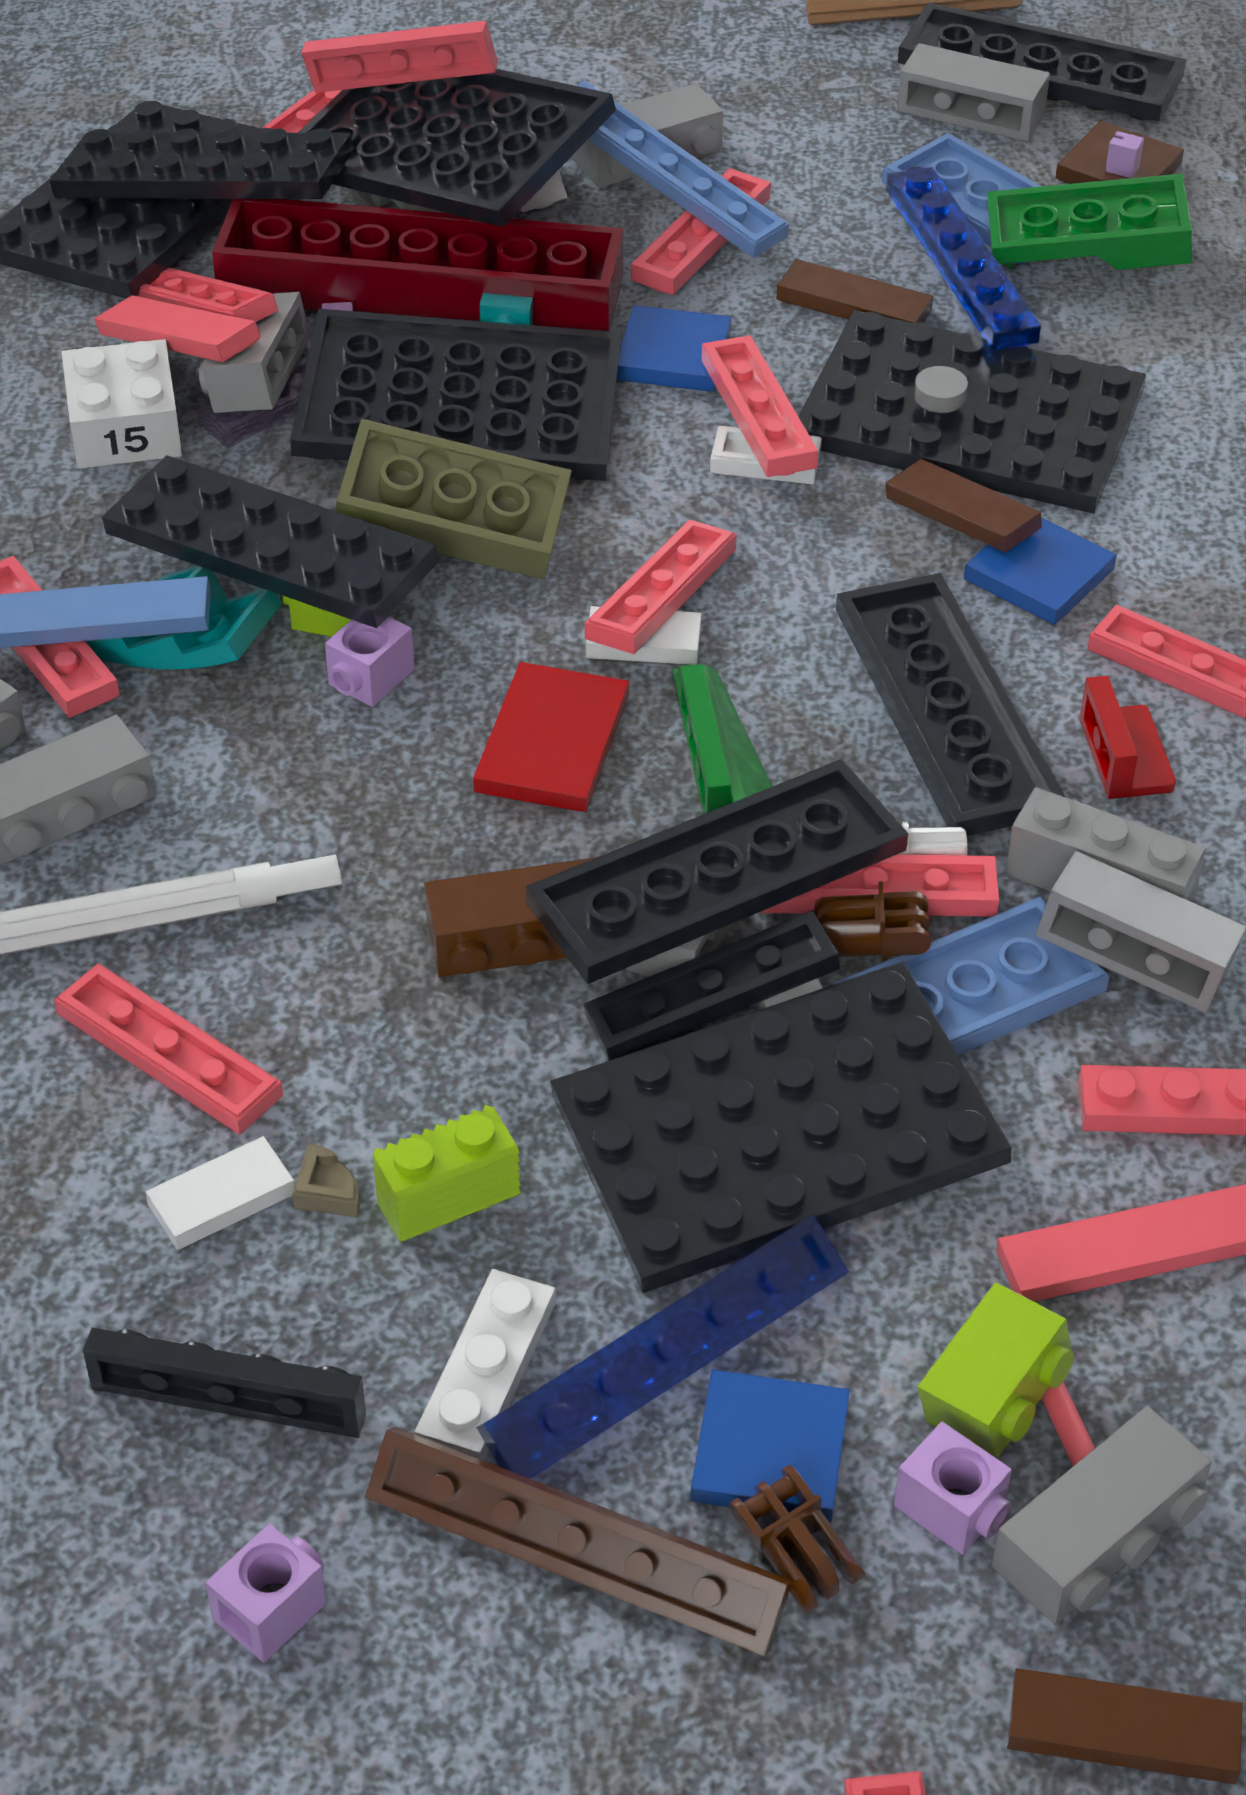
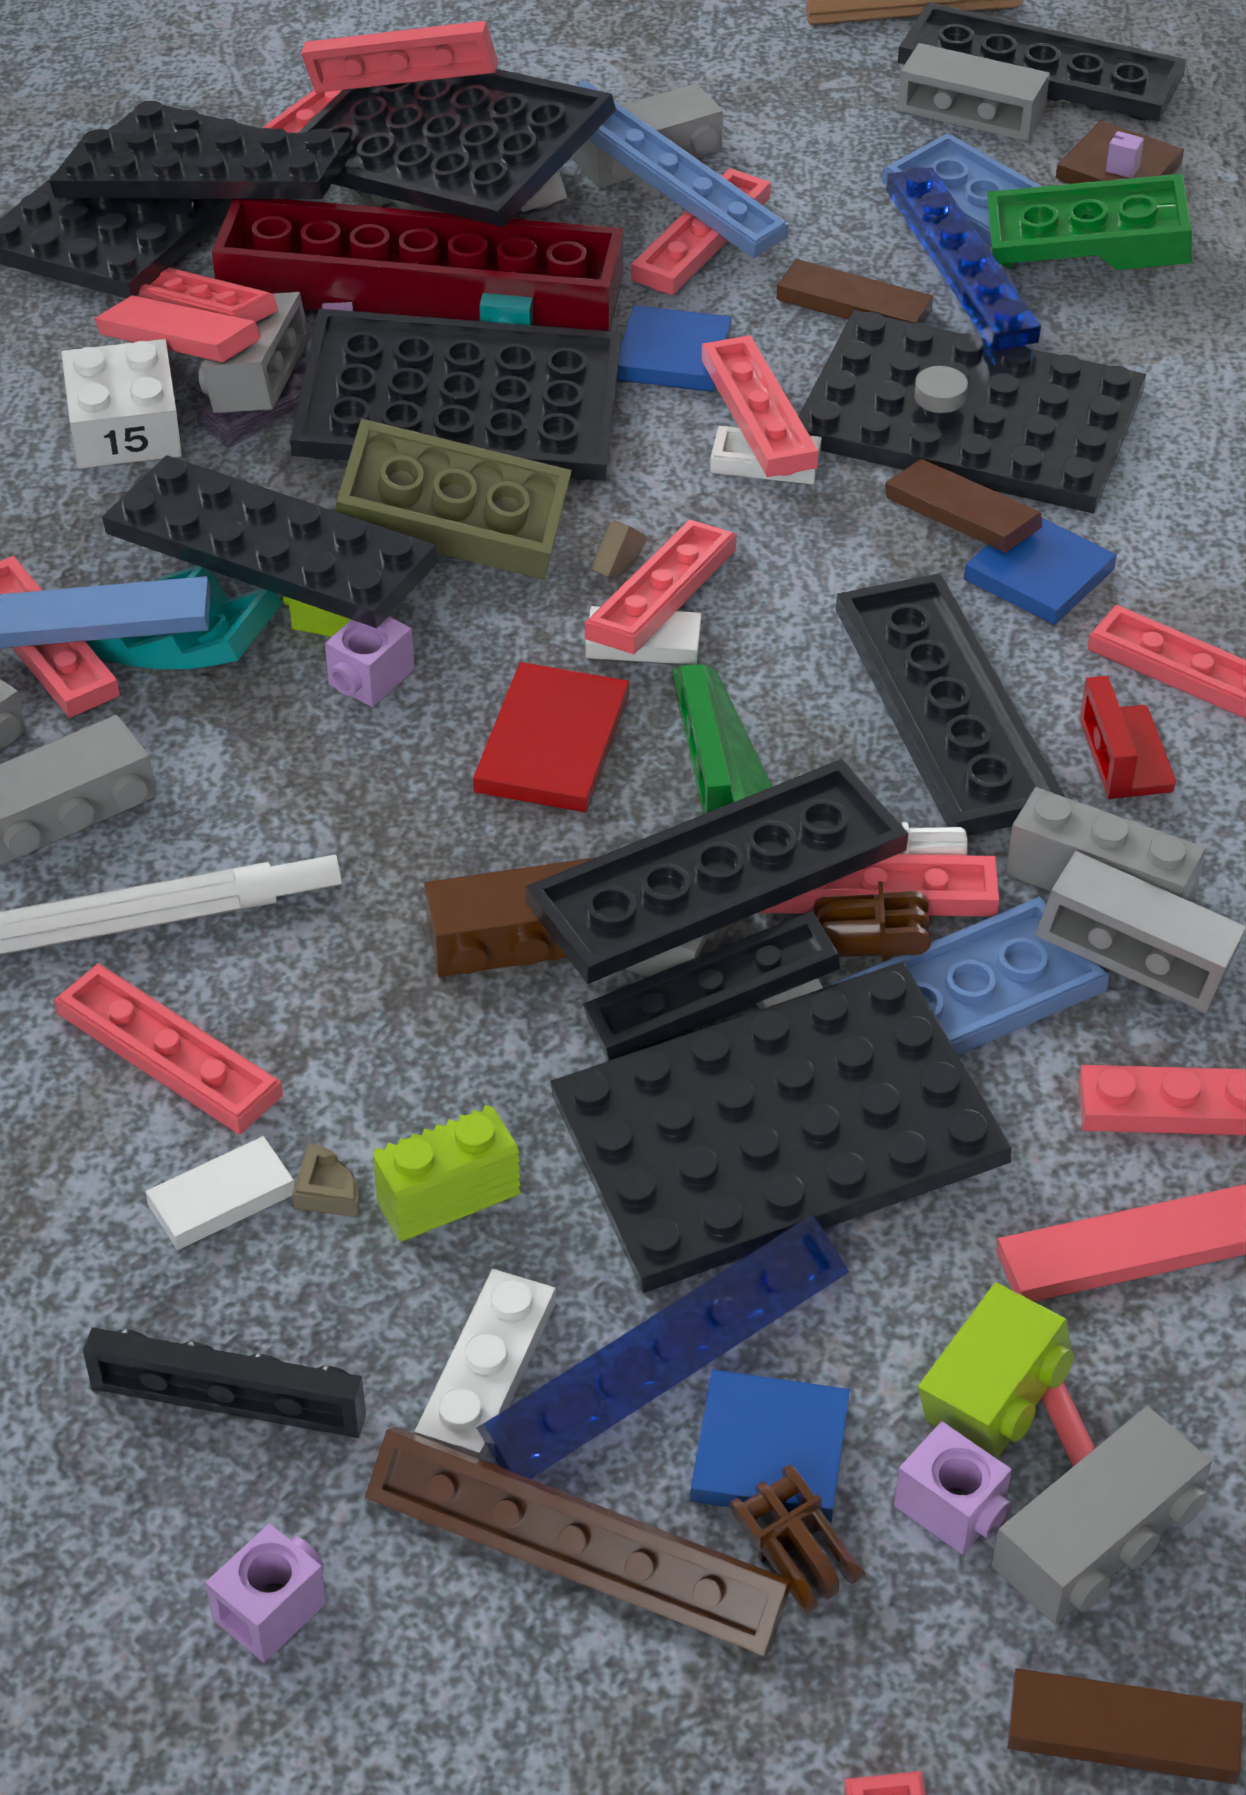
none -> dark tan tile [592,519,648,578]

